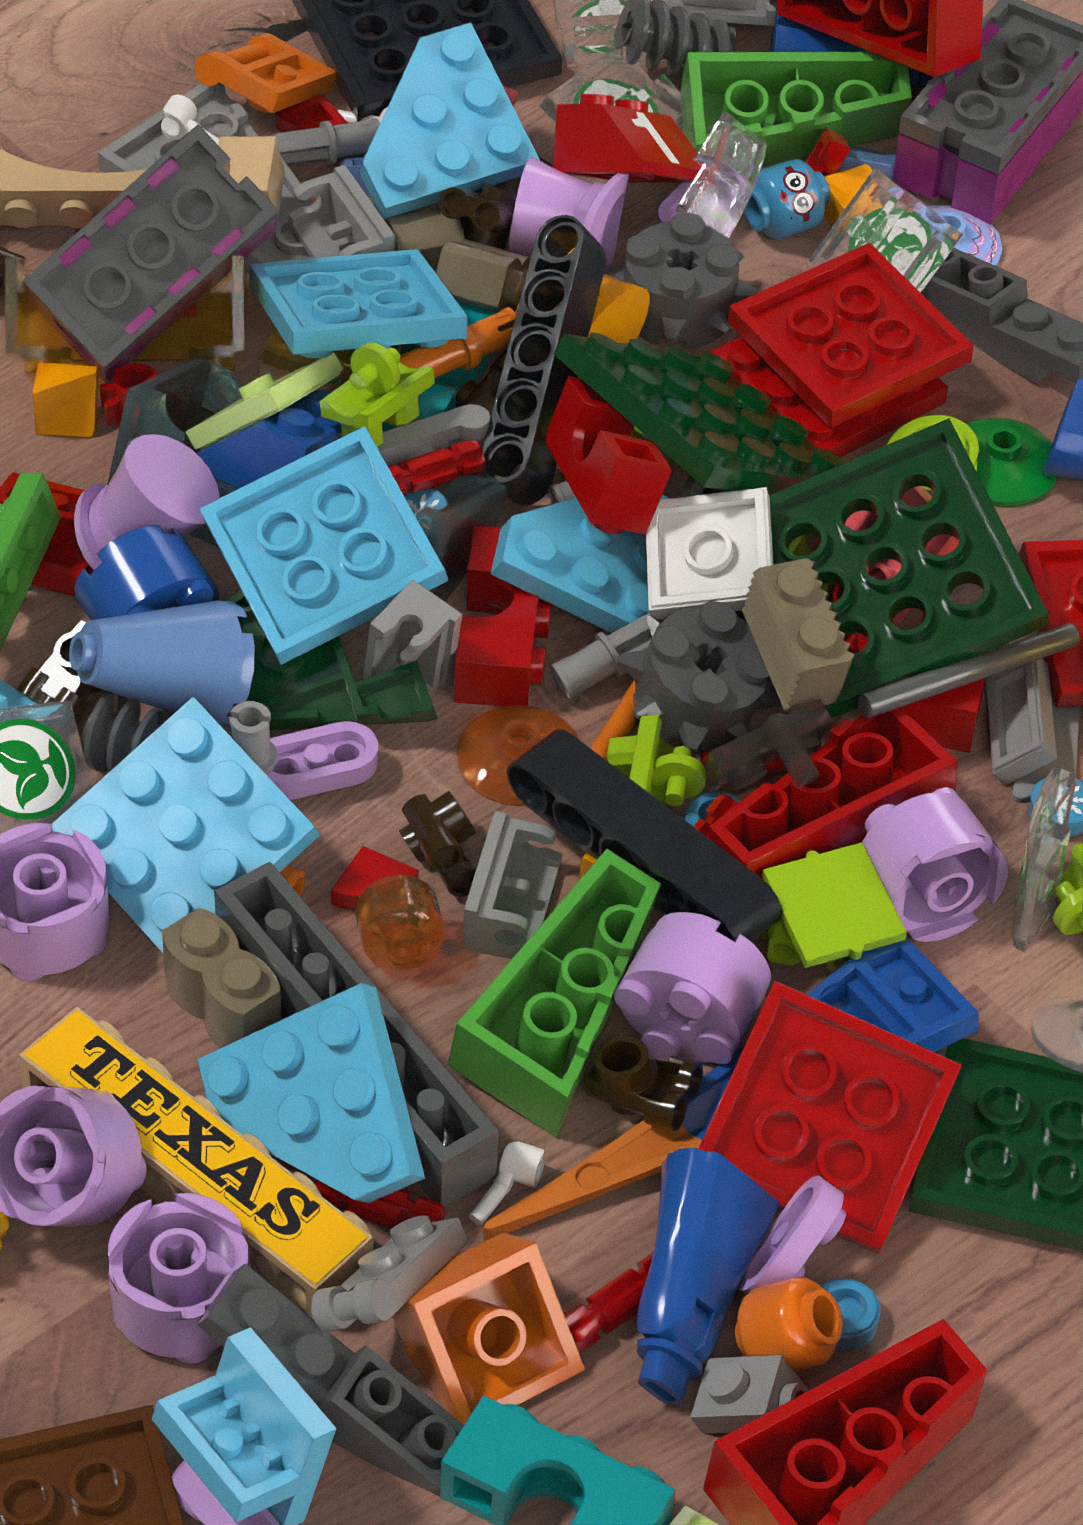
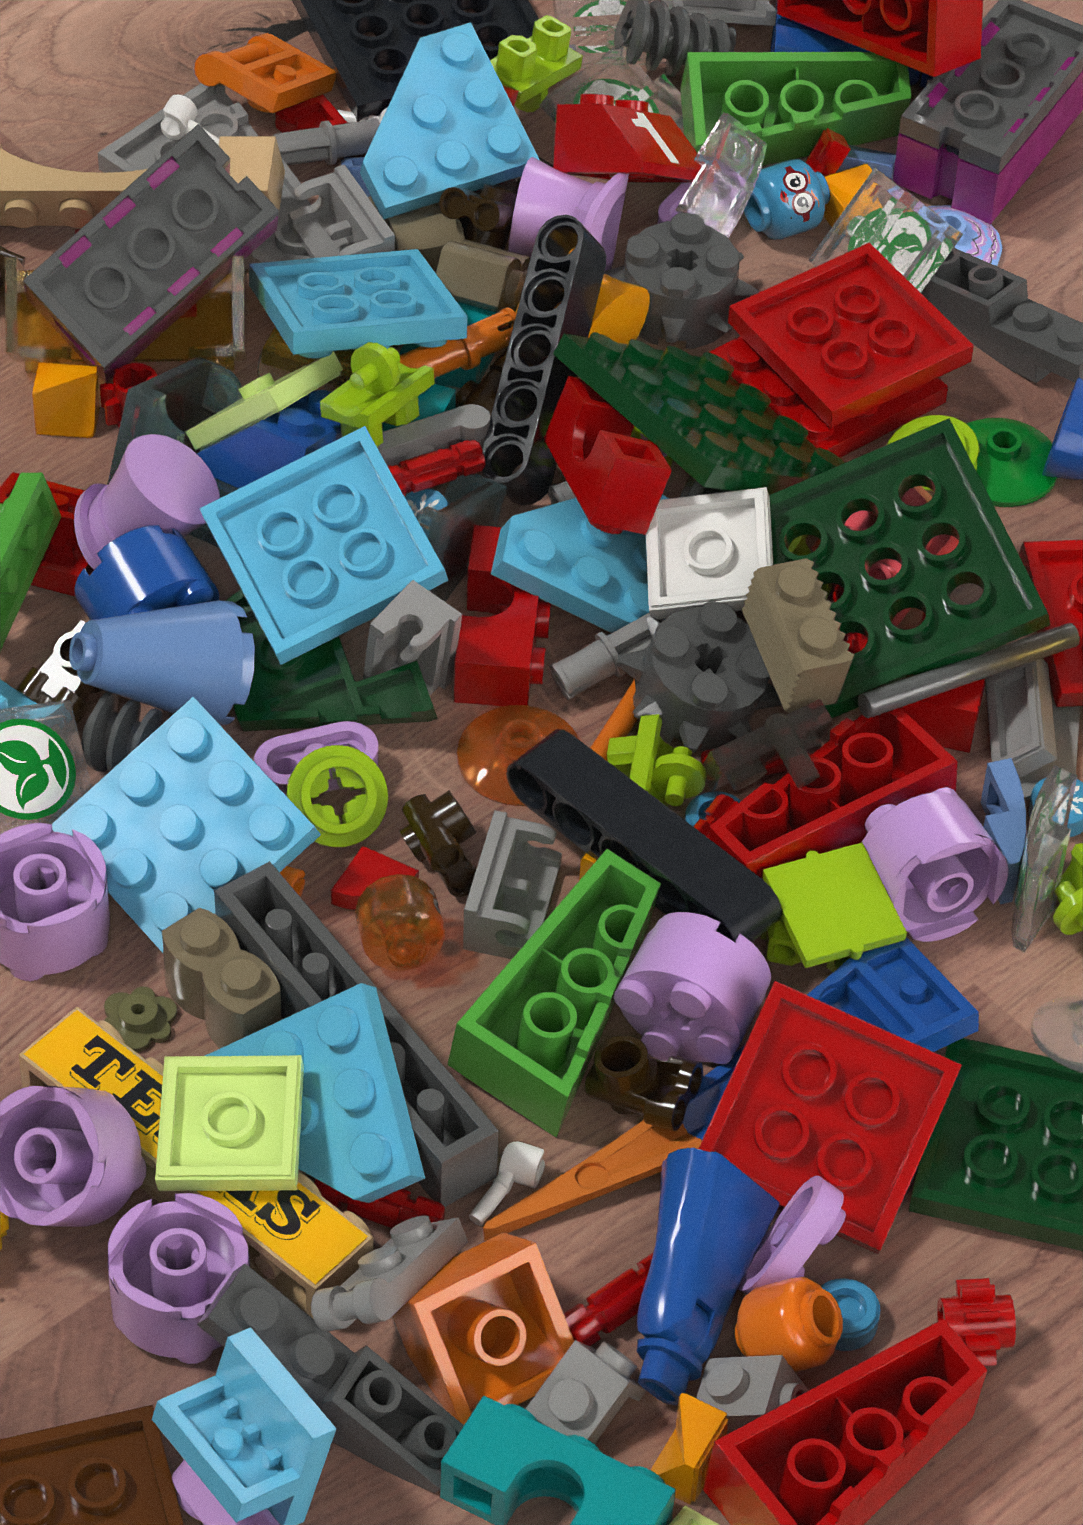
light grey pin [229,701,277,775] -> none
none -> olive plant [104,986,177,1052]
none -> yellowish green plate [155,1055,304,1191]
none -> lime gear [287,745,388,847]
none -> lime hips [490,15,583,112]
none -> light grey bracket [525,1340,646,1444]
none -> light orange slope [651,1393,729,1505]
none -> red gear [937,1278,1016,1366]
none -> medium blue slope [980,758,1026,904]

